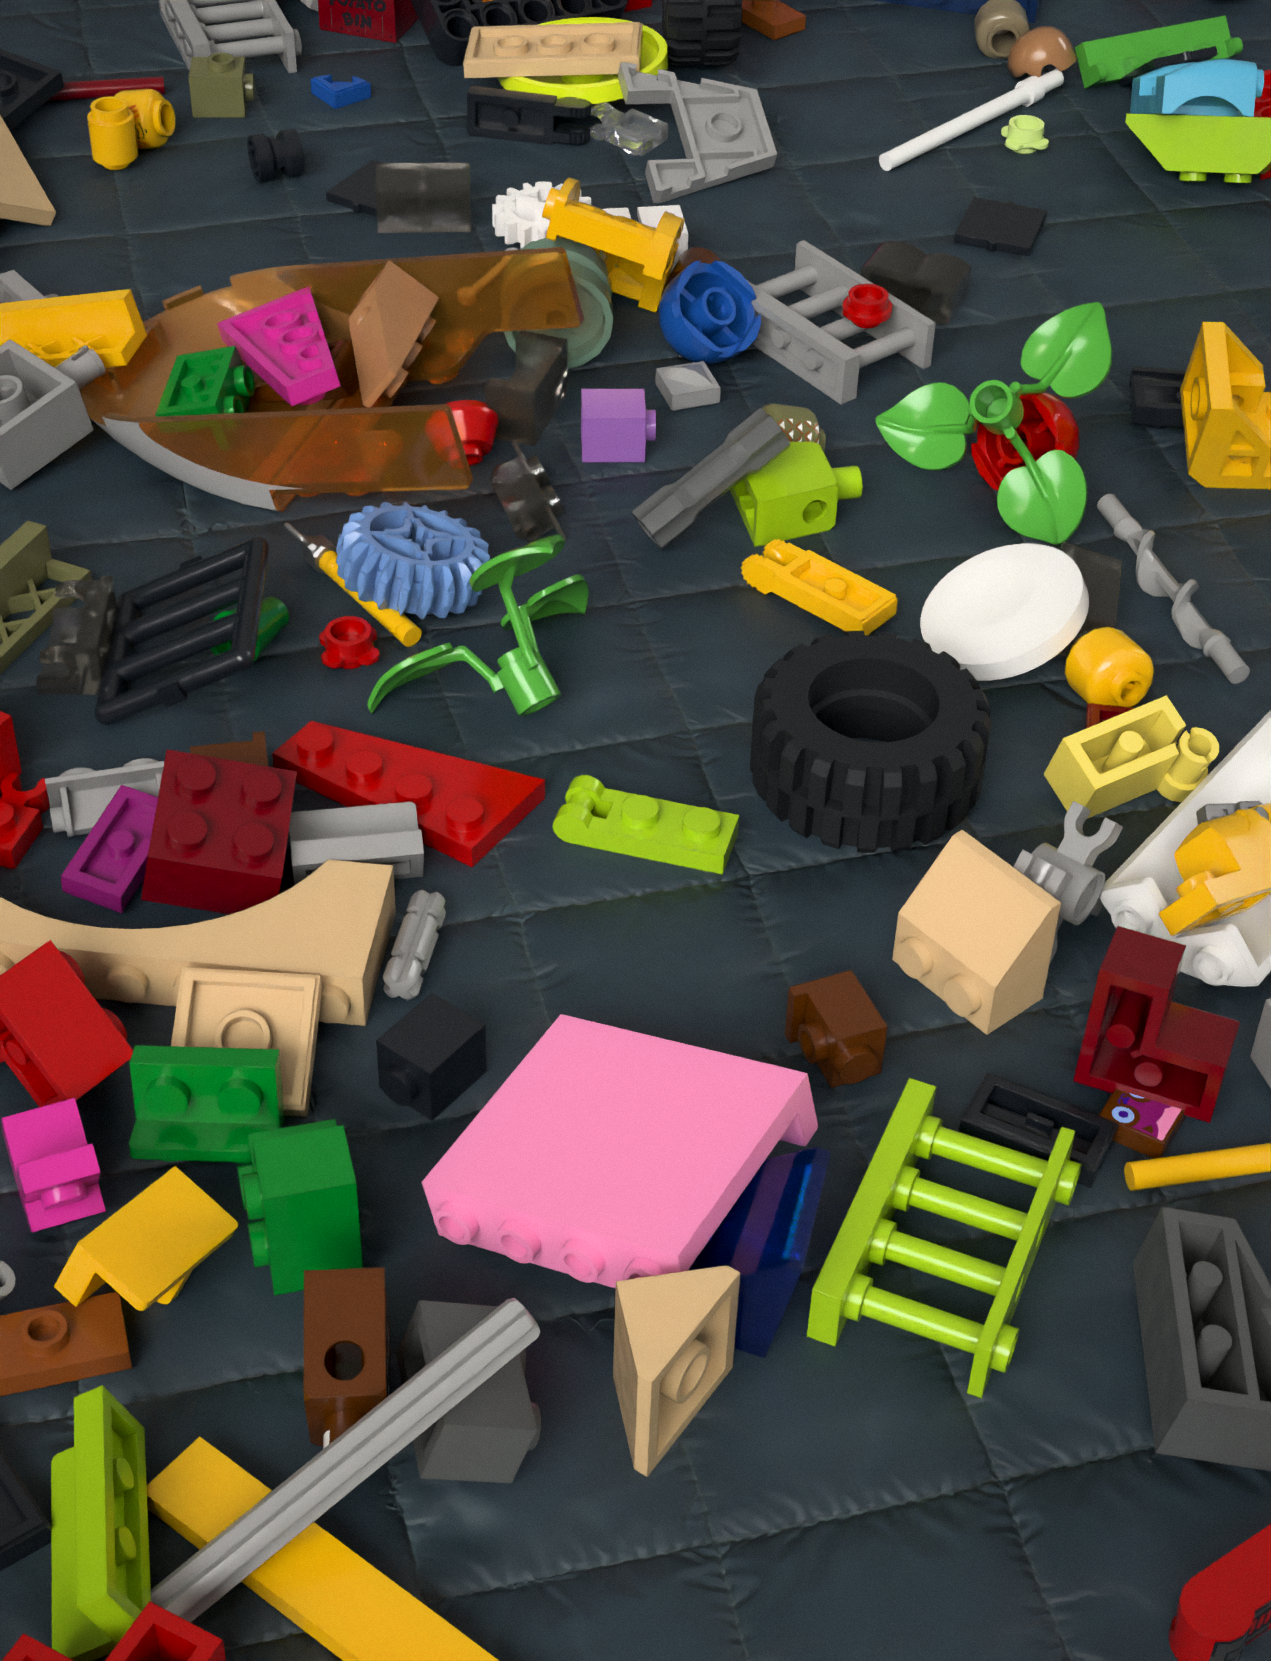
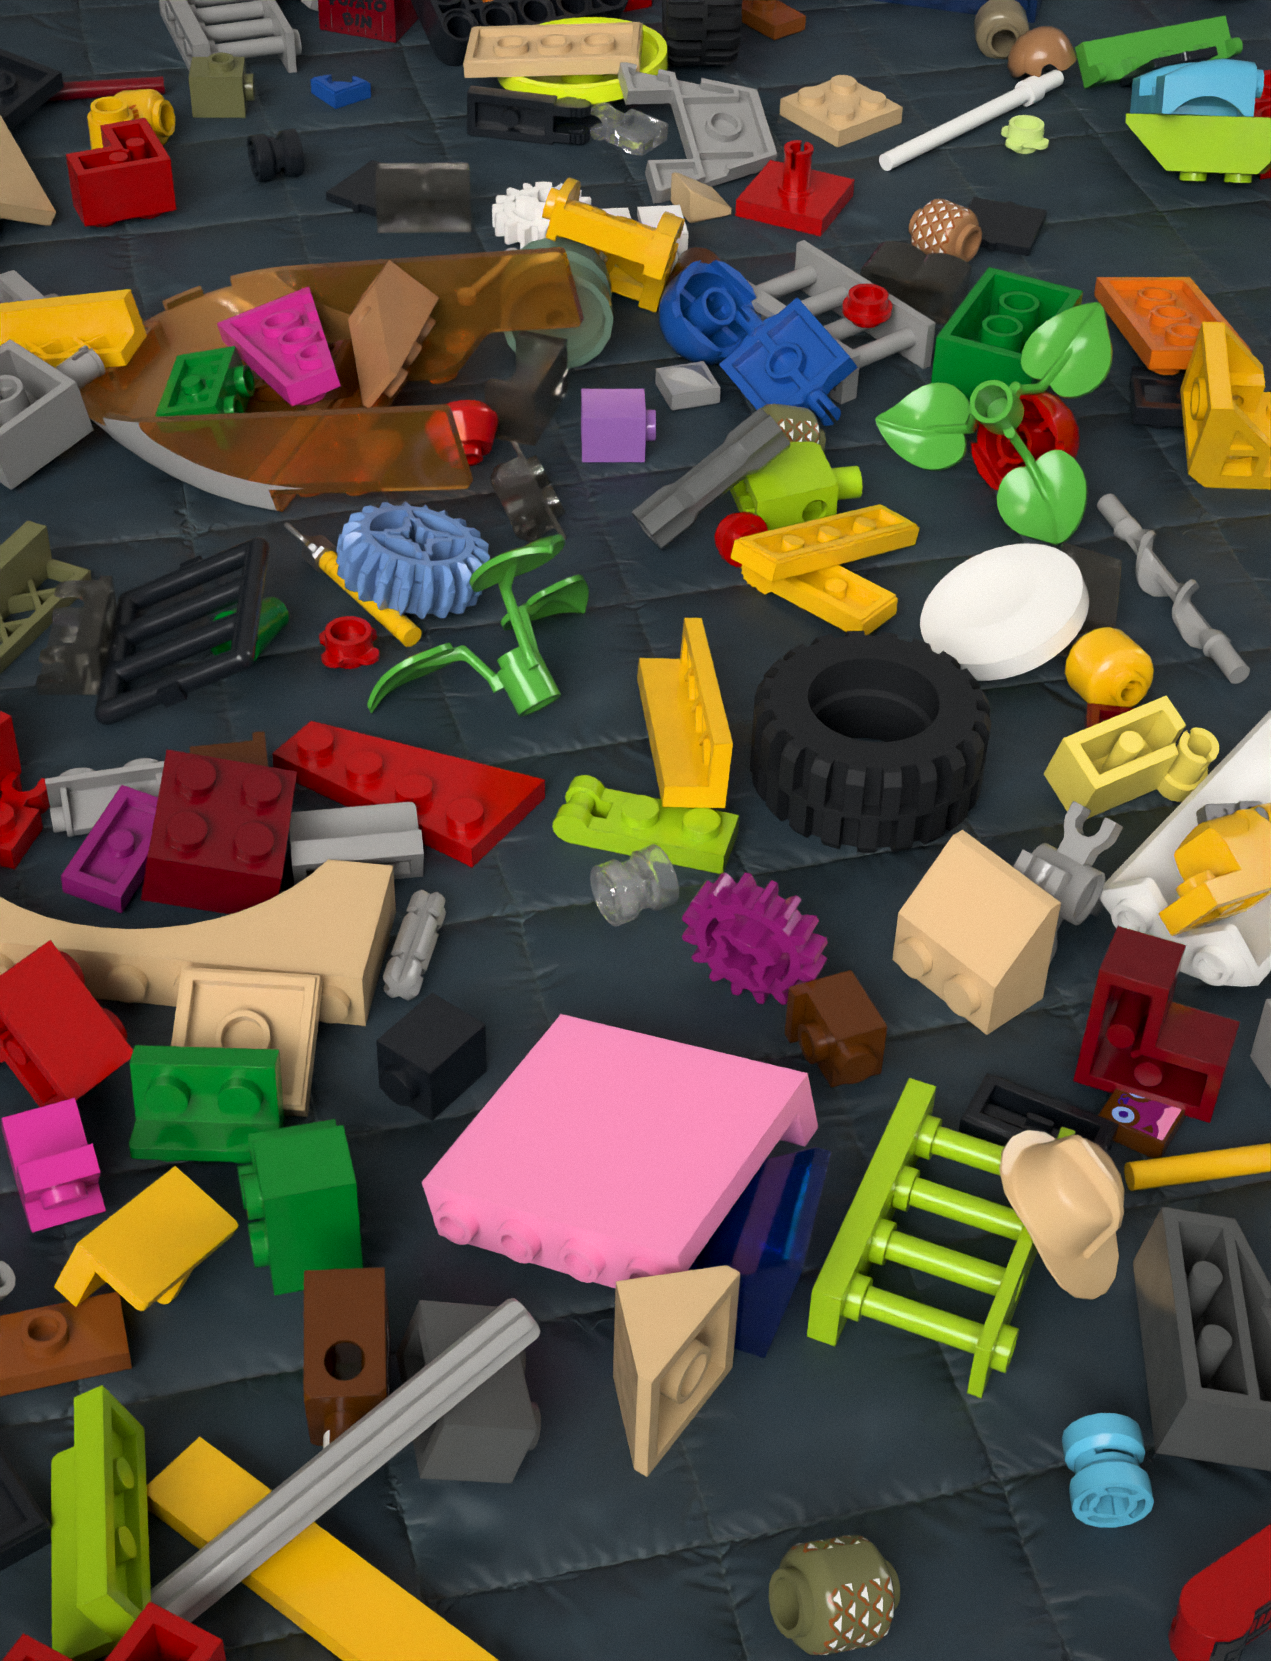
none -> red brick [66,118,176,227]
none -> clear wheel [590,844,679,927]
none -> yellow fence [637,618,733,808]
none -> tan slope [671,172,732,223]
none -> magenta gear [682,872,828,1005]
none -> red plate [715,512,768,567]
none -> blue plate [719,297,858,426]
none -> yellow tile [730,504,920,582]
none -> red tile [735,140,855,236]
none -> olive head [769,1535,900,1655]
none -> tan plate [779,75,903,148]
none -> medium nougat head [909,198,982,269]
none -> green brick [931,267,1083,401]
none -> tan piece [999,1130,1125,1300]
none -> medium azure wheel [1062,1413,1154,1528]
none -> orange plate [1094,277,1251,375]

